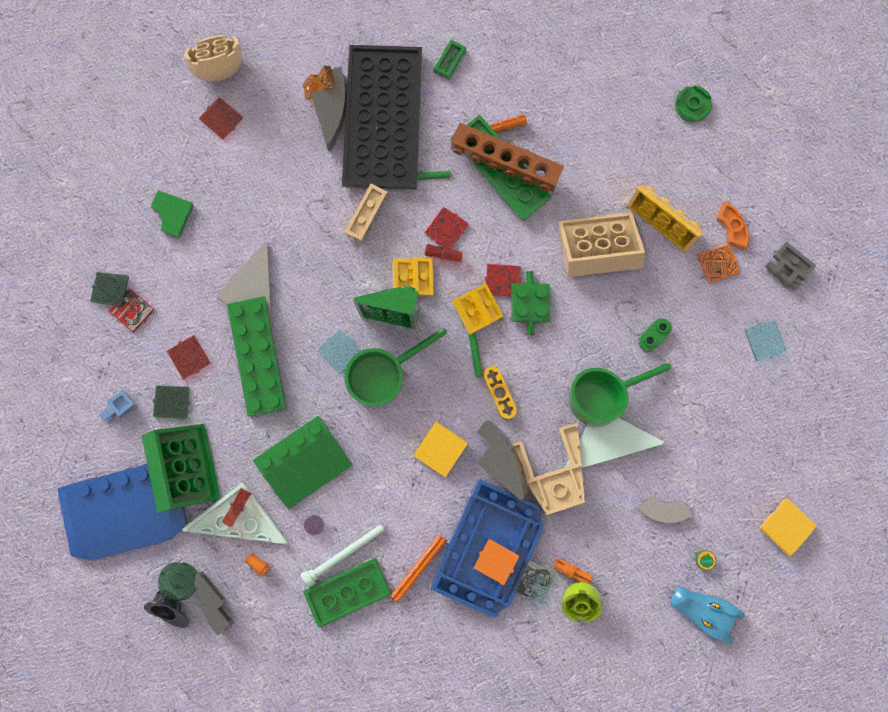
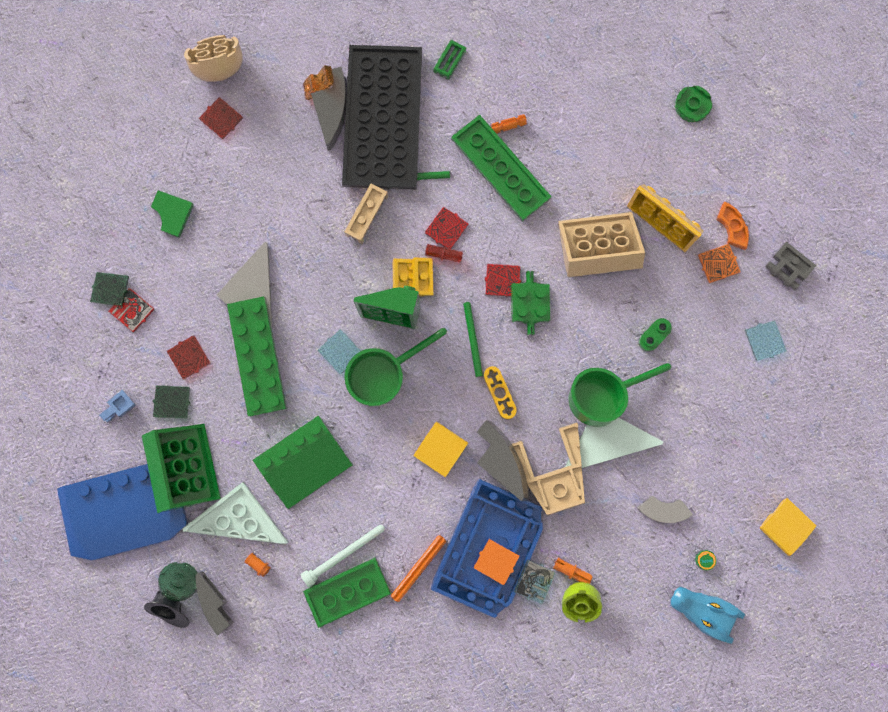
clear red axle [222,488,252,527] -> none
clear purple tile [304,515,324,535] -> none
dark orange brick [451,123,564,192] -> none
yellow slope [452,283,504,335] -> none

